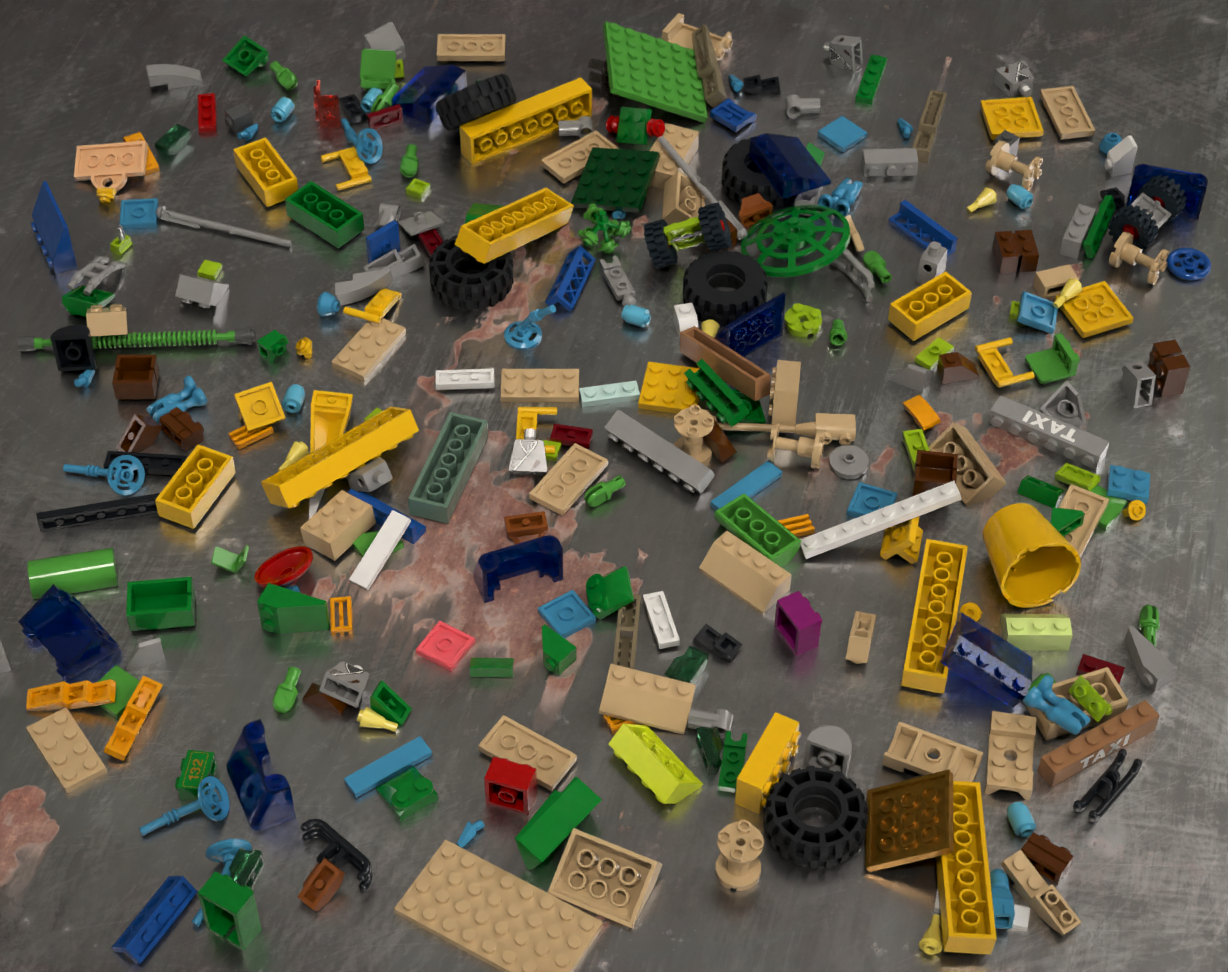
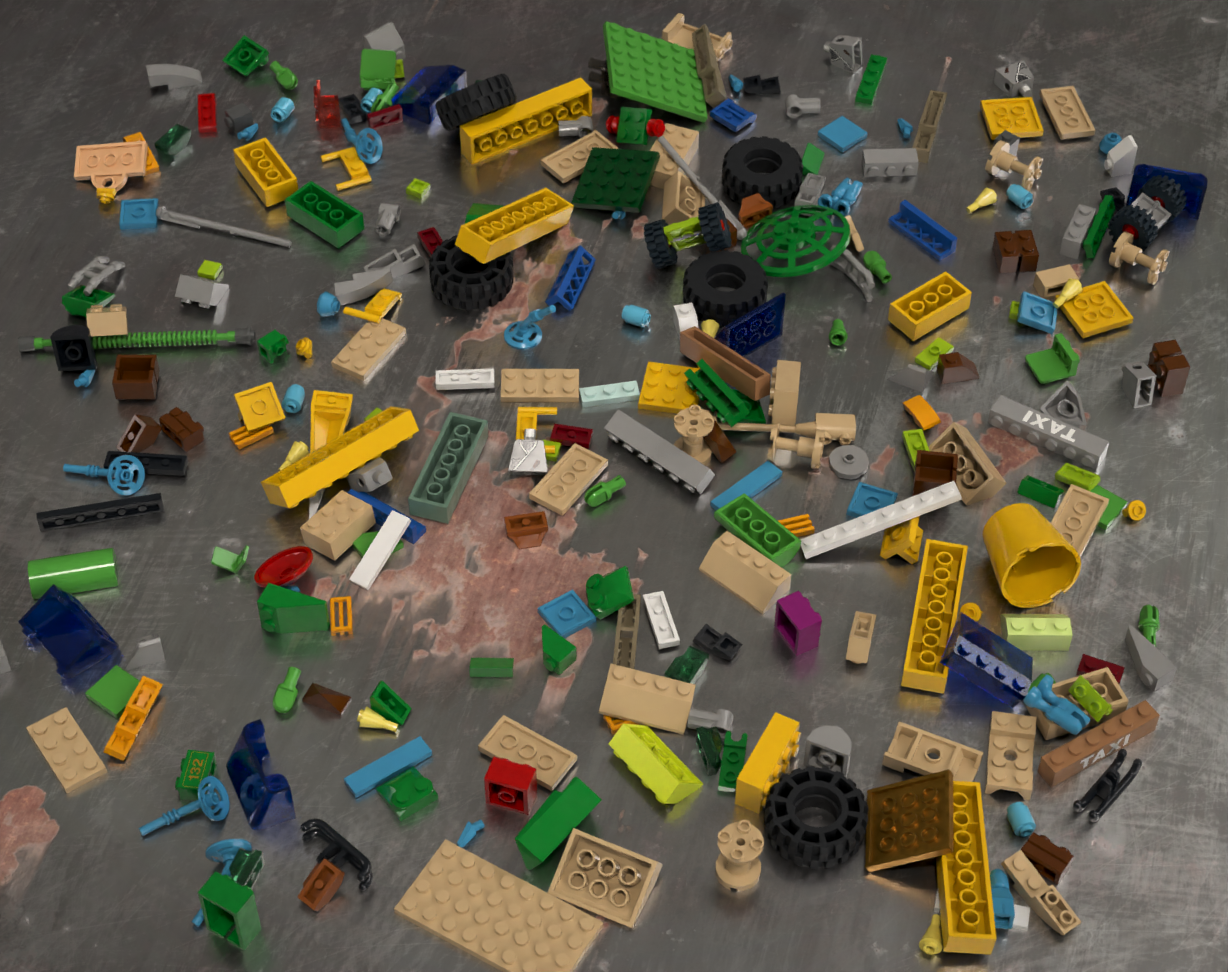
light orange slope [26,679,116,711] -> none
blue slope [30,181,77,274] -> none
lime piece [110,225,133,256] -> none
blue fence [111,876,198,964] -> none
green piece [126,577,195,631] -> none
dark azure piece [146,375,207,424] -> none
yellow brick [155,444,236,529] -> none
light grey torso [319,662,370,708] -> none
blue plate [365,220,401,264] -> none
light grey piece [398,211,445,236] -> none
bright green arm [400,144,419,178] -> none
coral tile [415,620,475,672] -> none
tan plate [436,34,506,62] -> none
clear blue windscreen [473,535,563,603] -> none
bright green plant [578,203,631,253] -> none
light grey plate [599,256,637,307] -> none
clear blue slope [749,133,831,199] -> none
lime plate [784,303,822,337] -> none
light grey torso [915,241,947,285] -> none
yellow plate [974,337,1035,388] -> none
green slope [1050,507,1085,537] -> none
dark azure plate [1107,465,1150,504] -> none
blue plate [1166,248,1211,281] -> none

